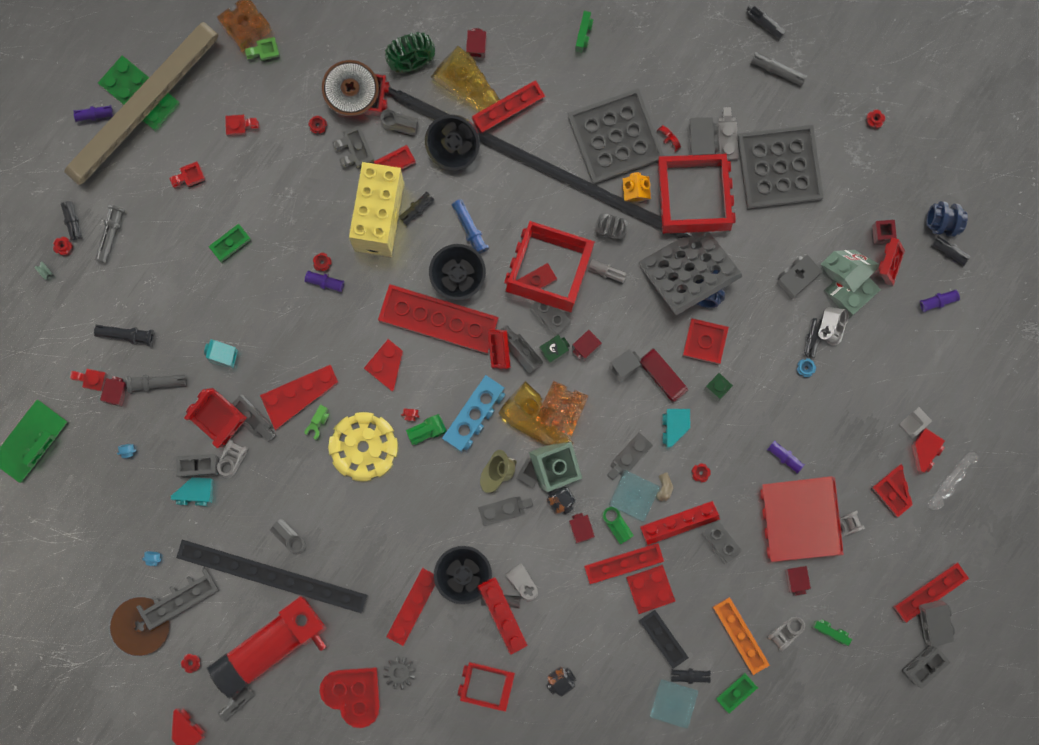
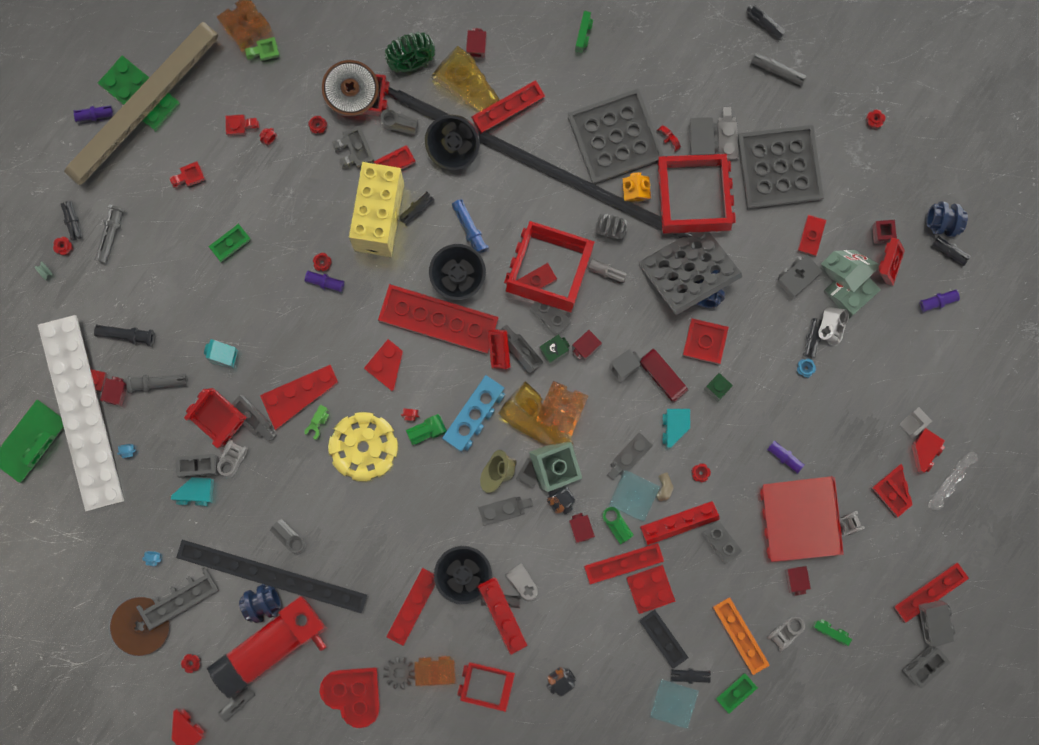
none -> white plate [38,315,124,511]
none -> dark blue piece [239,584,281,624]
none -> red plate [259,128,277,145]
none -> clear orange brick [414,656,456,686]
none -> red plate [797,215,826,257]

